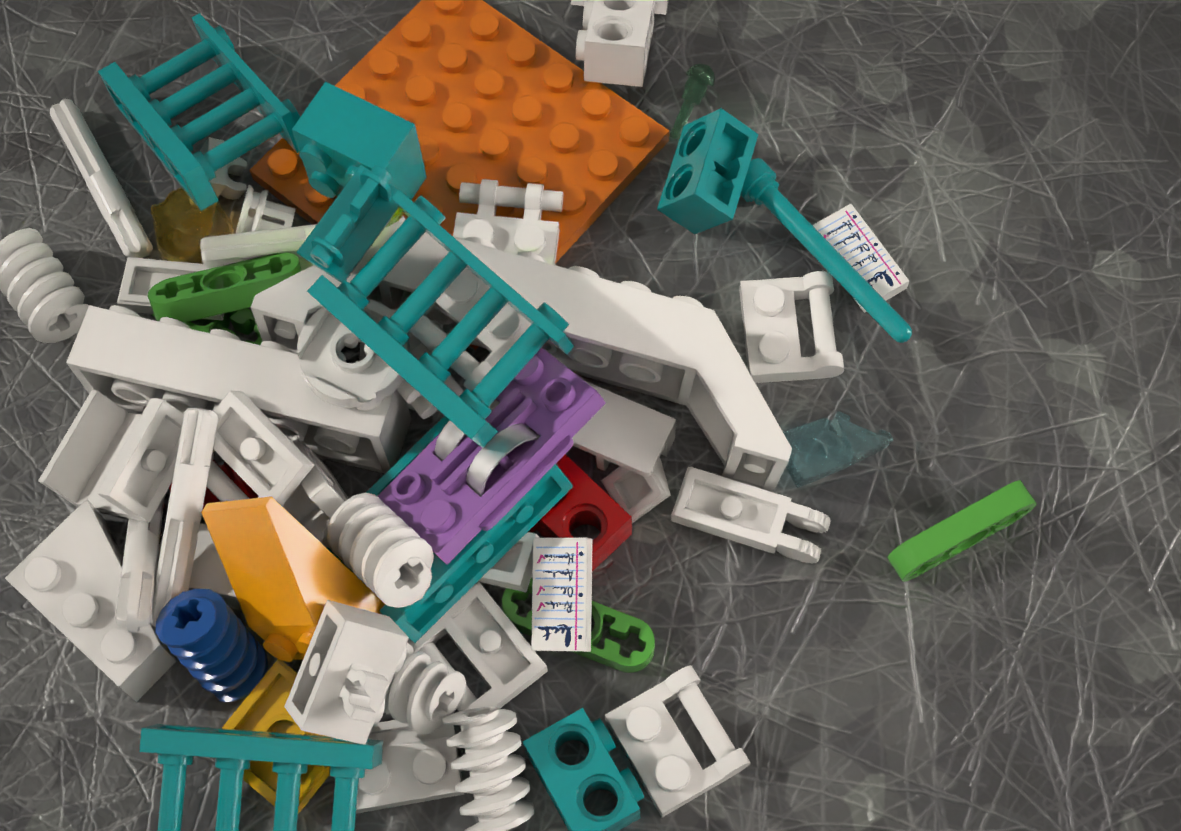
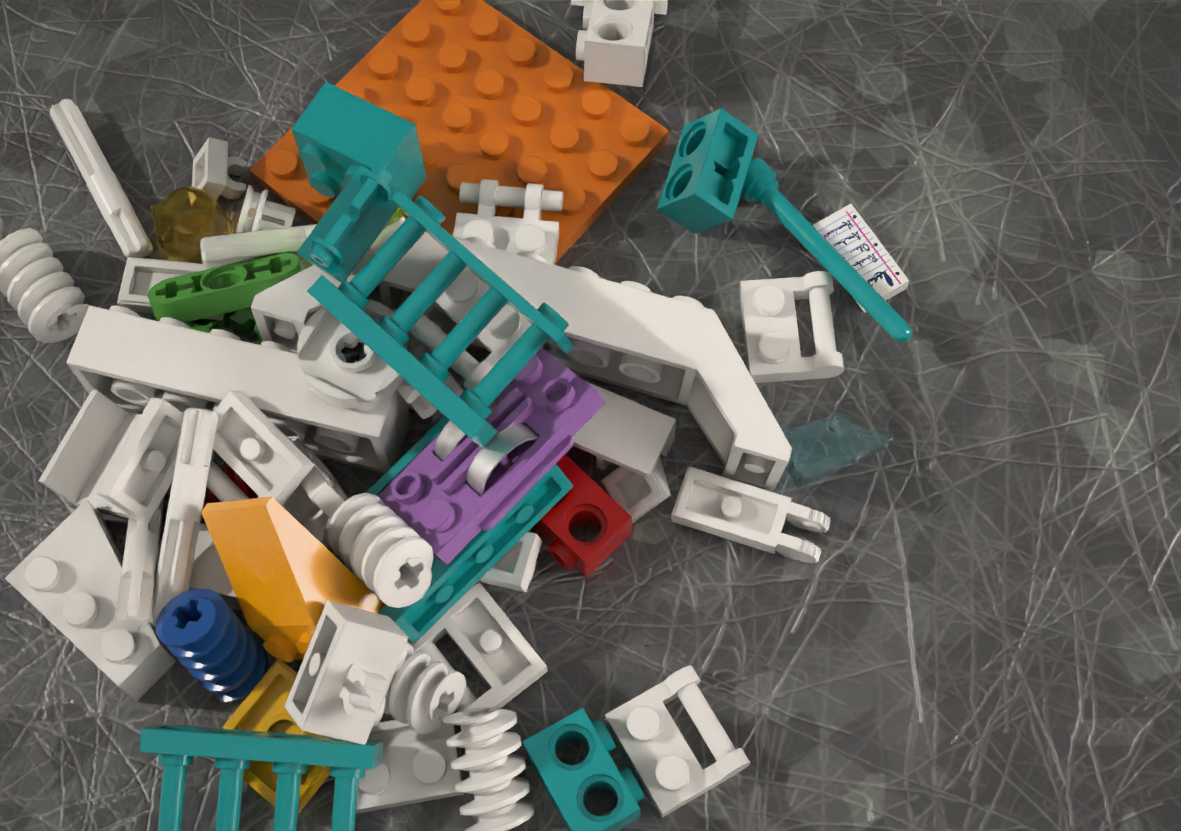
teal fence [98,13,300,211] -> none
bright green beam [502,578,655,673] -> none
white tile [531,538,592,652] -> none
clear green piece [669,63,715,141] -> none
bright green beam [887,480,1037,582] -> none

